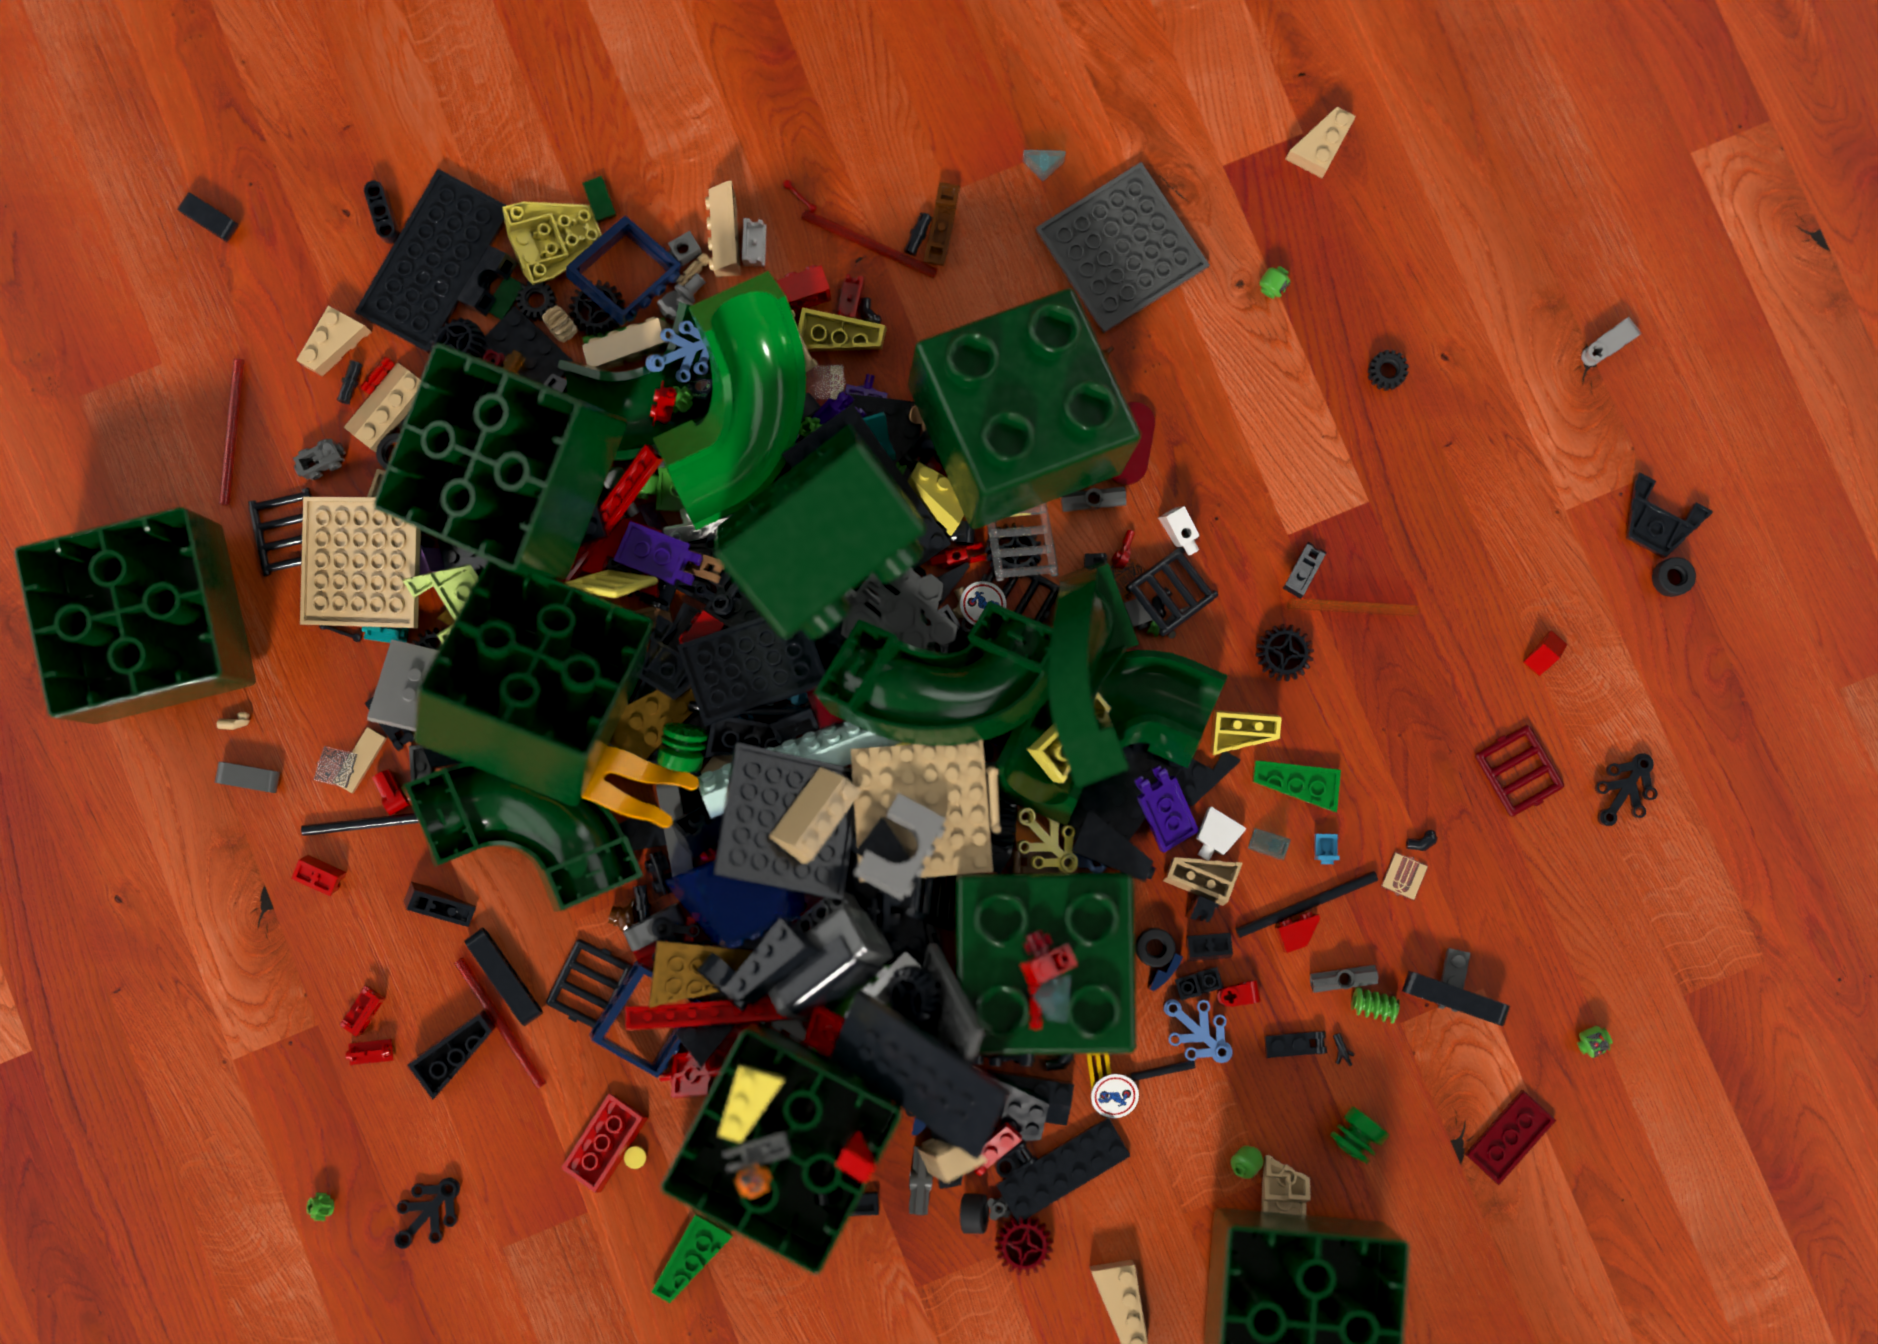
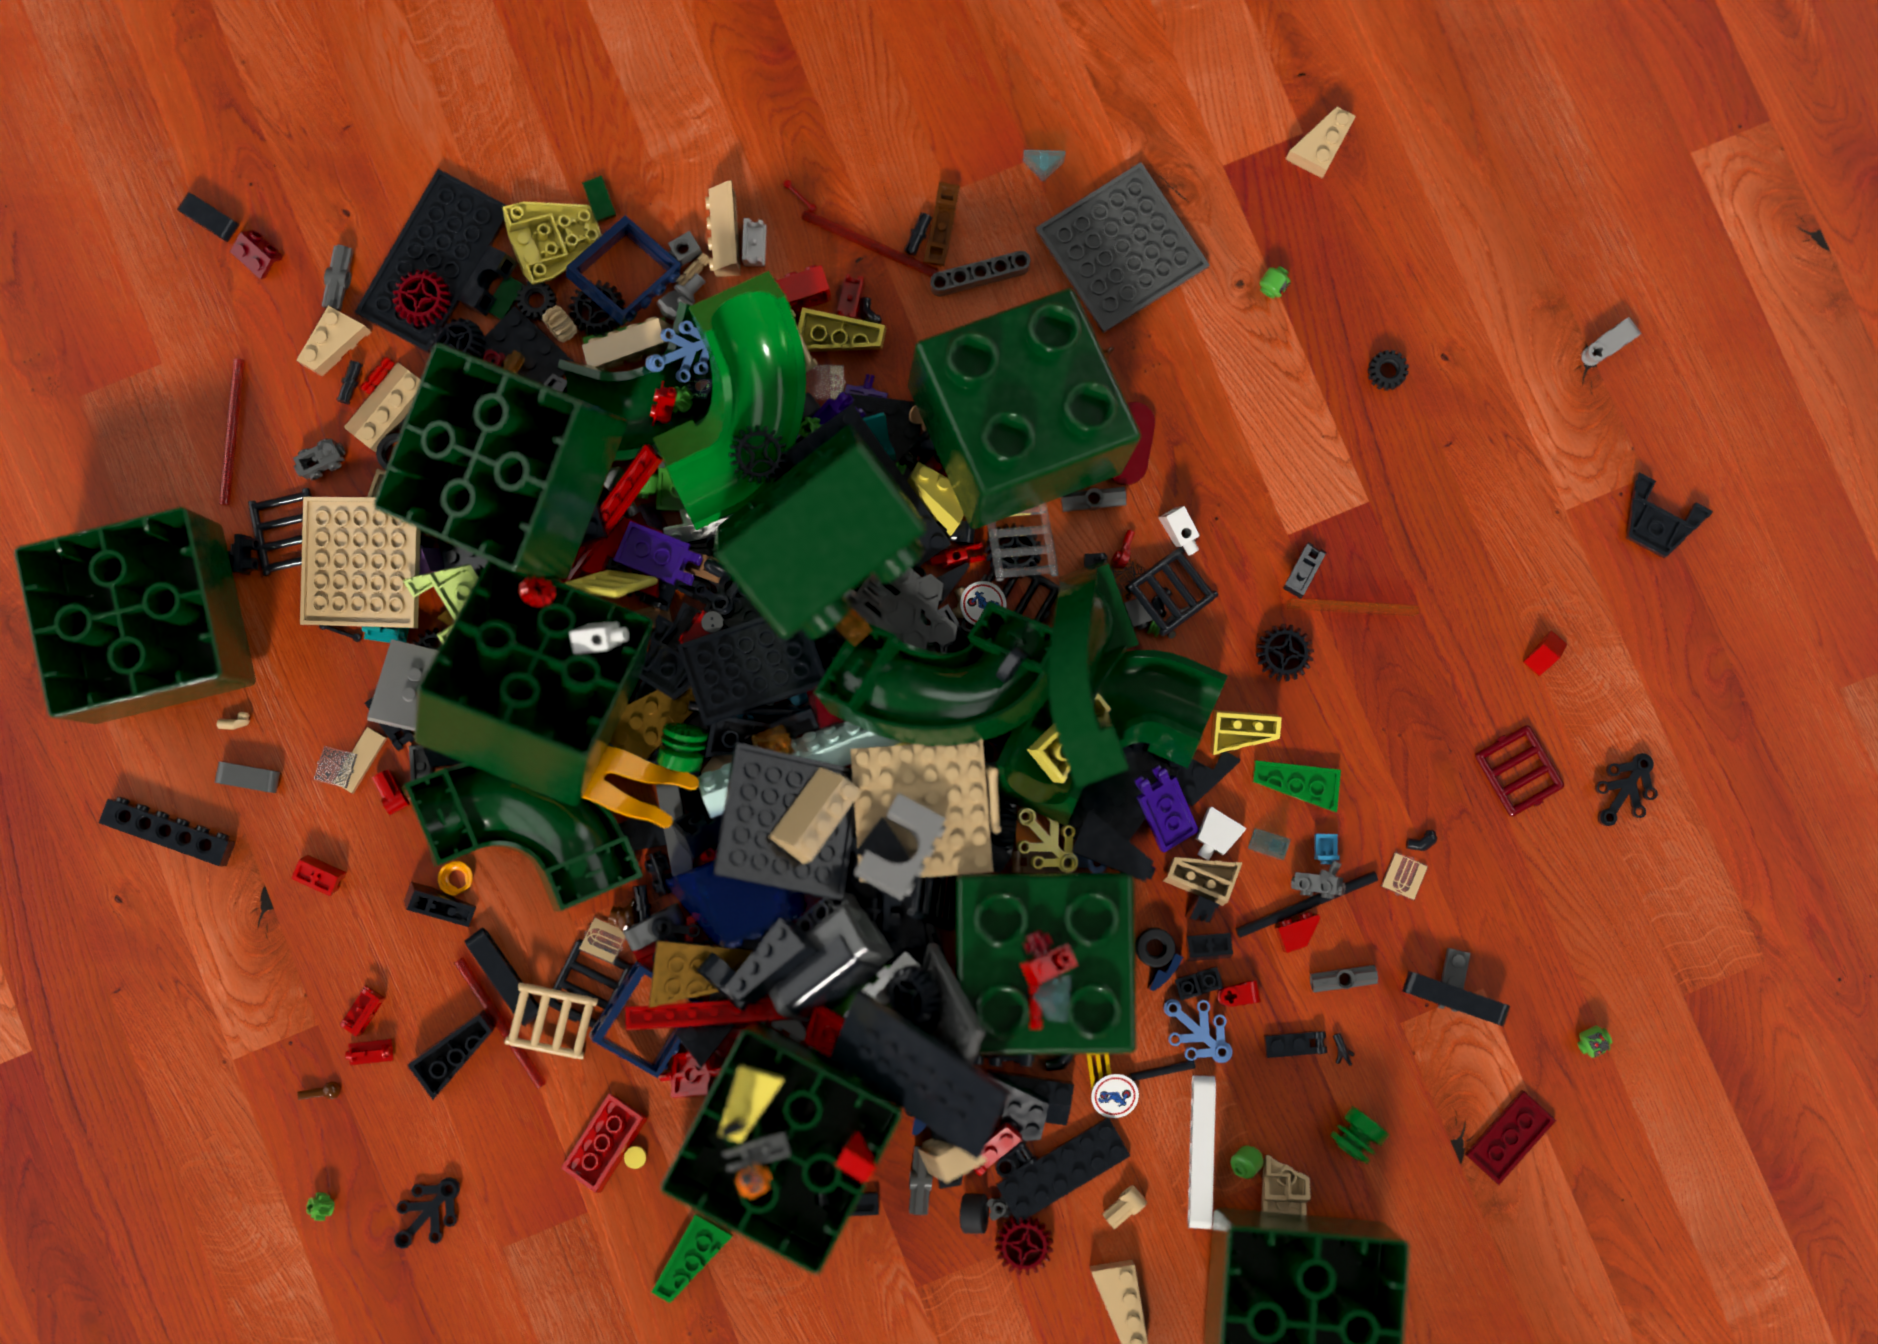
black piece [301,813,419,836] -> none
black beam [364,180,400,244] -> none
bright green piece [1351,987,1400,1024] -> none
black tyre [1652,557,1696,597] -> none
none -> black brick [98,796,236,866]
none -> black hips [228,534,260,575]
none -> dark red bracket [230,230,283,279]
none -> reddish brown bar [297,1082,341,1100]
none -> dark grey piece [321,245,354,311]
none -> dark red gear [392,269,451,327]
none -> light orange piece [438,861,473,896]
none -> tan bar [504,983,598,1060]
none -> red gear [519,575,556,606]
none -> white torso [570,622,629,654]
none -> piece [579,917,626,965]
none -> dark grey tile [702,611,724,633]
none -> black arm [704,559,729,578]
none -> tile [720,1116,749,1140]
none -> black gear [728,425,788,484]
none -> clear orange slope [751,725,795,755]
none -> clear orange hinge [834,607,872,647]
none -> dark grey beam [930,251,1031,296]
none -> black beam [996,646,1028,684]
none -> tan piece [1102,1185,1148,1229]
none -> white beam [1188,1075,1216,1229]
none -> dark grey brick [1291,860,1345,899]

